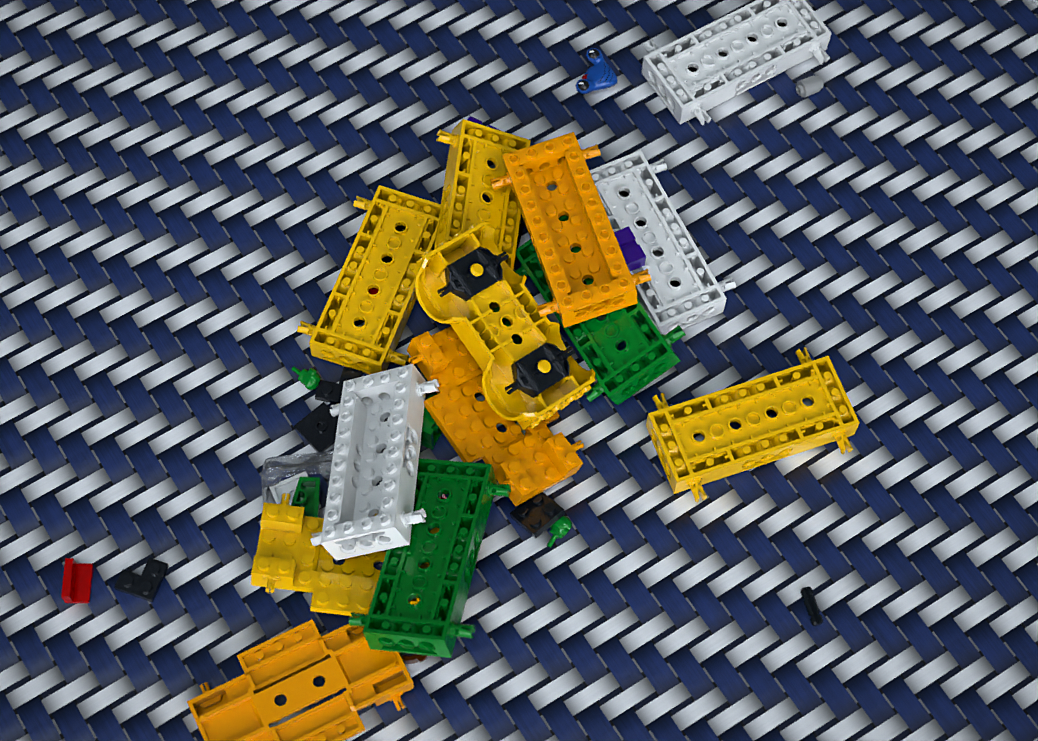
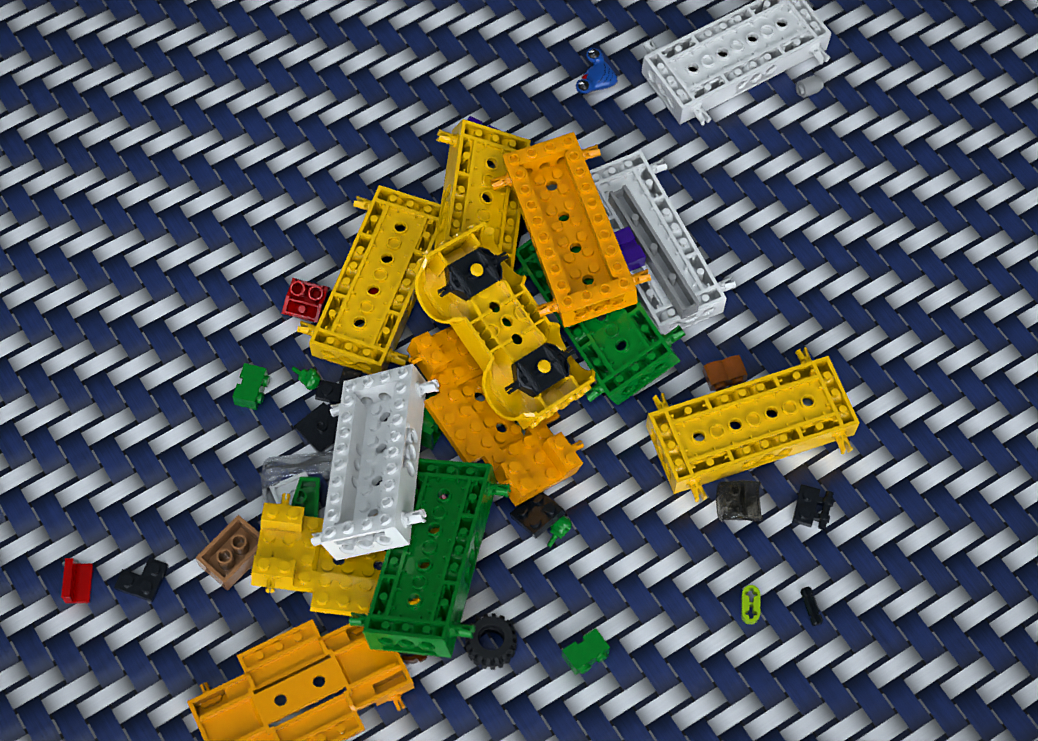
none -> medium nougat brick [196,515,260,591]
none -> green brick [232,363,270,410]
none -> red slope [281,278,330,323]
none -> black tyre [465,613,517,670]
none -> green brick [561,628,610,676]
none -> light grey tile [608,185,699,319]
none -> dark orange brick [703,355,748,391]
none -> clear smoke slope [716,480,763,521]
none -> lime beam [741,585,760,625]
none -> black plate [792,484,834,530]

